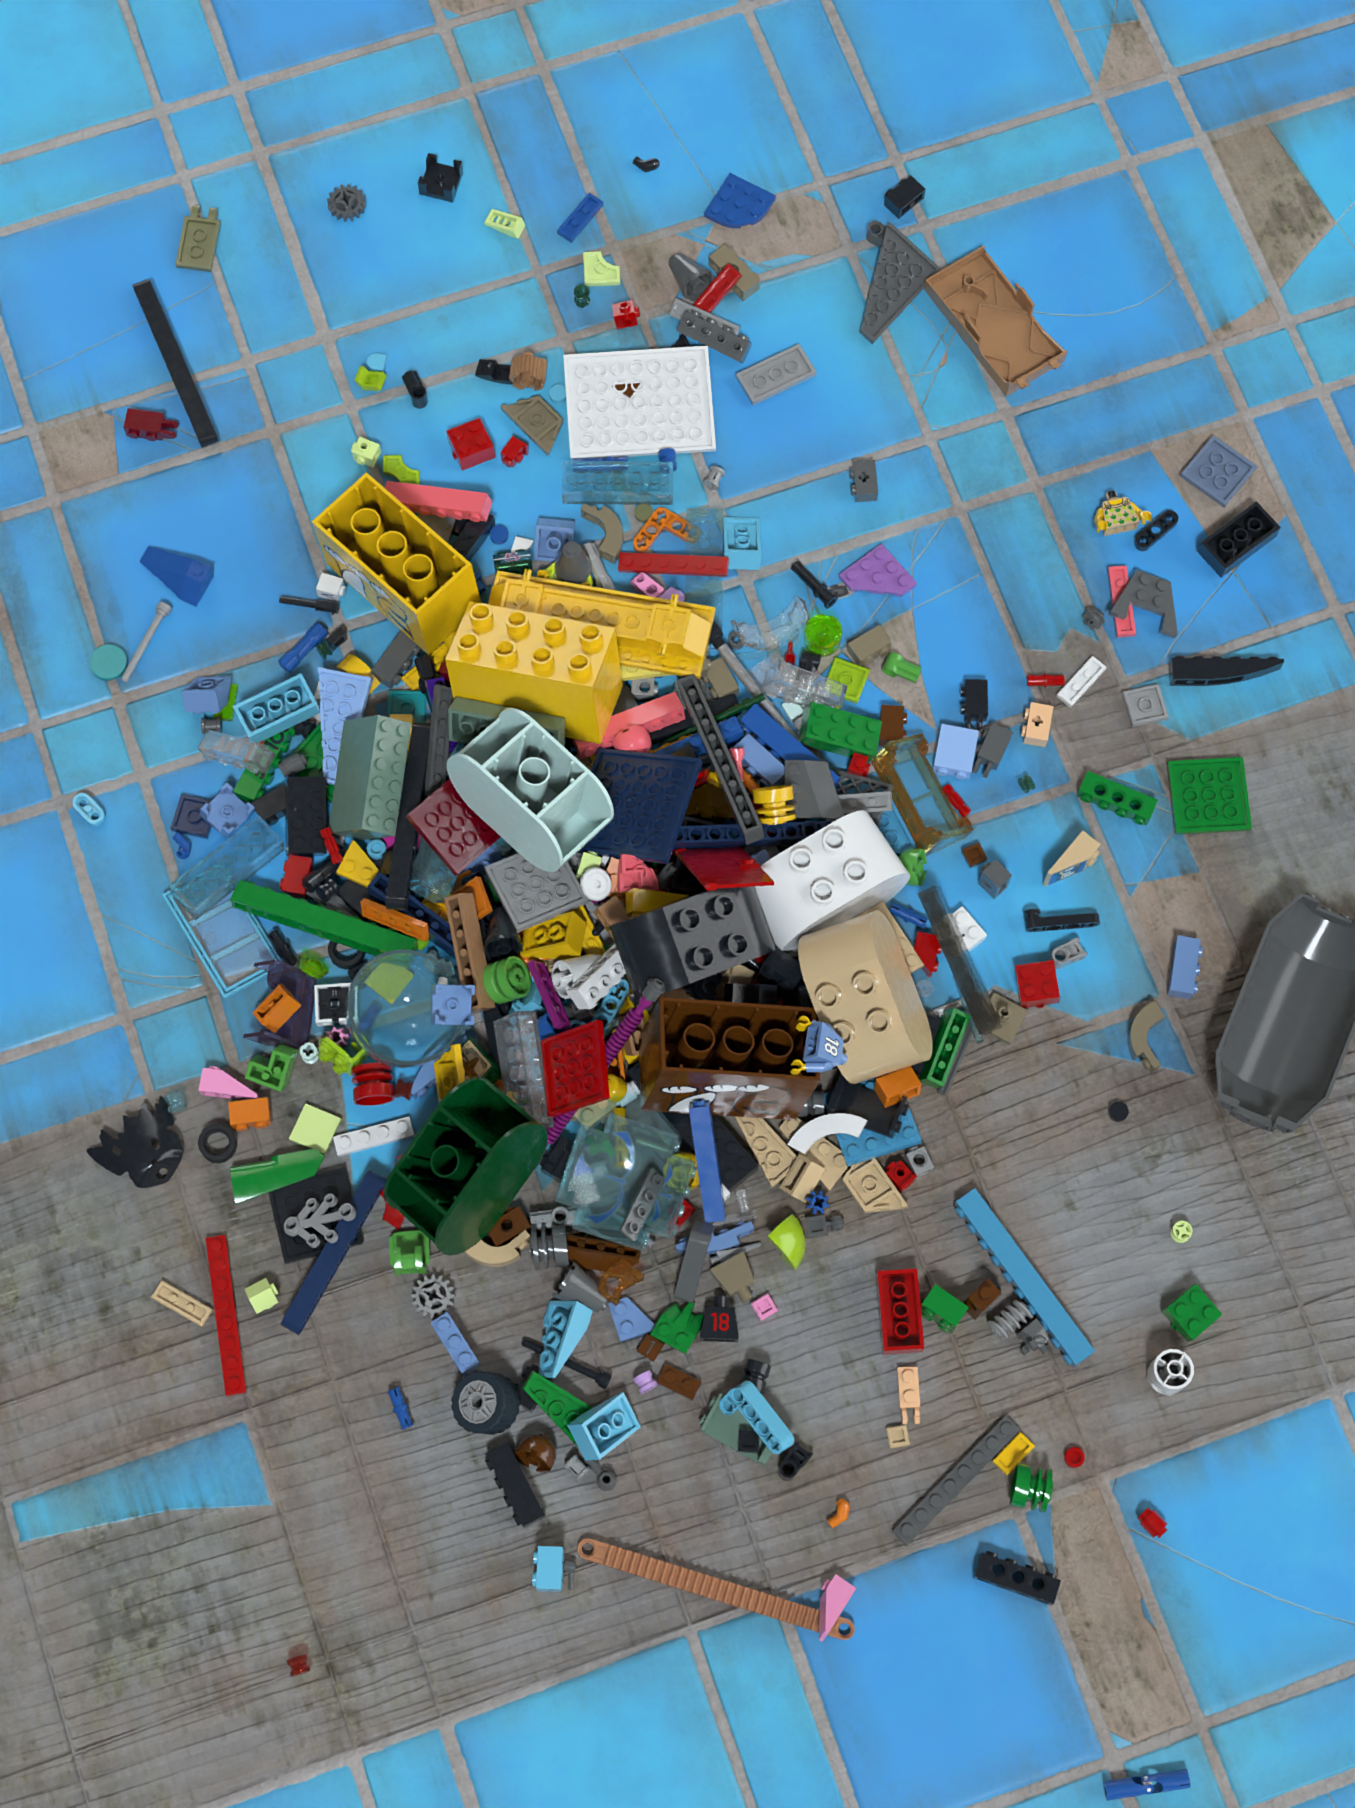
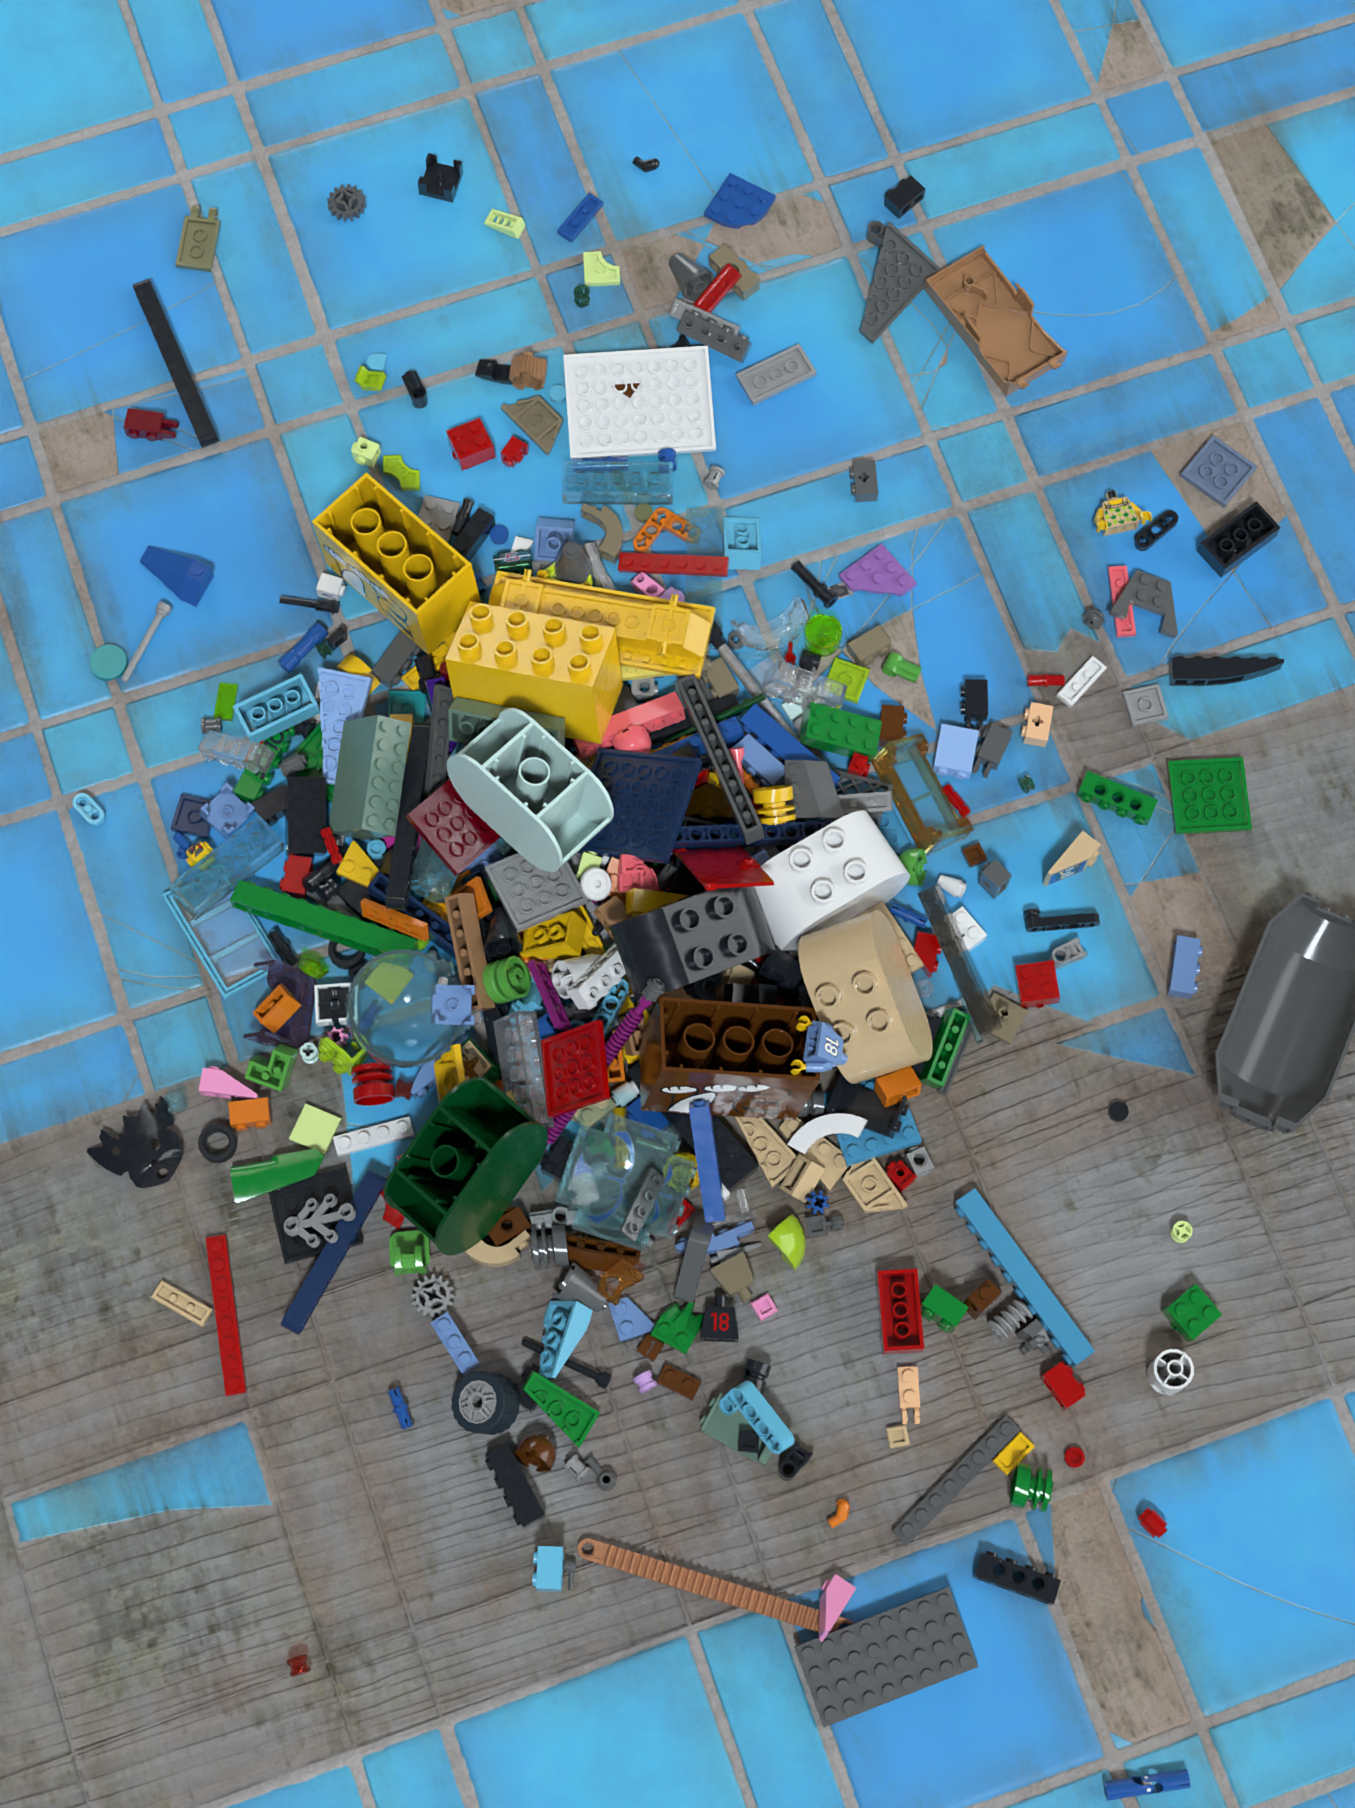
medium blue slope [181,676,231,714] -> none
yellowish green brick [245,1278,279,1314] -> none
coral brick [384,481,493,522] -> none
medium azure slope [567,1392,641,1460] -> none
yellow head [607,1074,627,1103] -> none
red brick [612,300,640,329] -> none
dark tan arch [1128,1001,1165,1073] -> none
none -> yellow head [185,841,215,869]
none -> blue brick [626,1096,670,1141]
none -> dark grey plate [794,1586,979,1727]
none -> white cone [937,875,967,898]
none -> red brick [1040,1362,1086,1411]

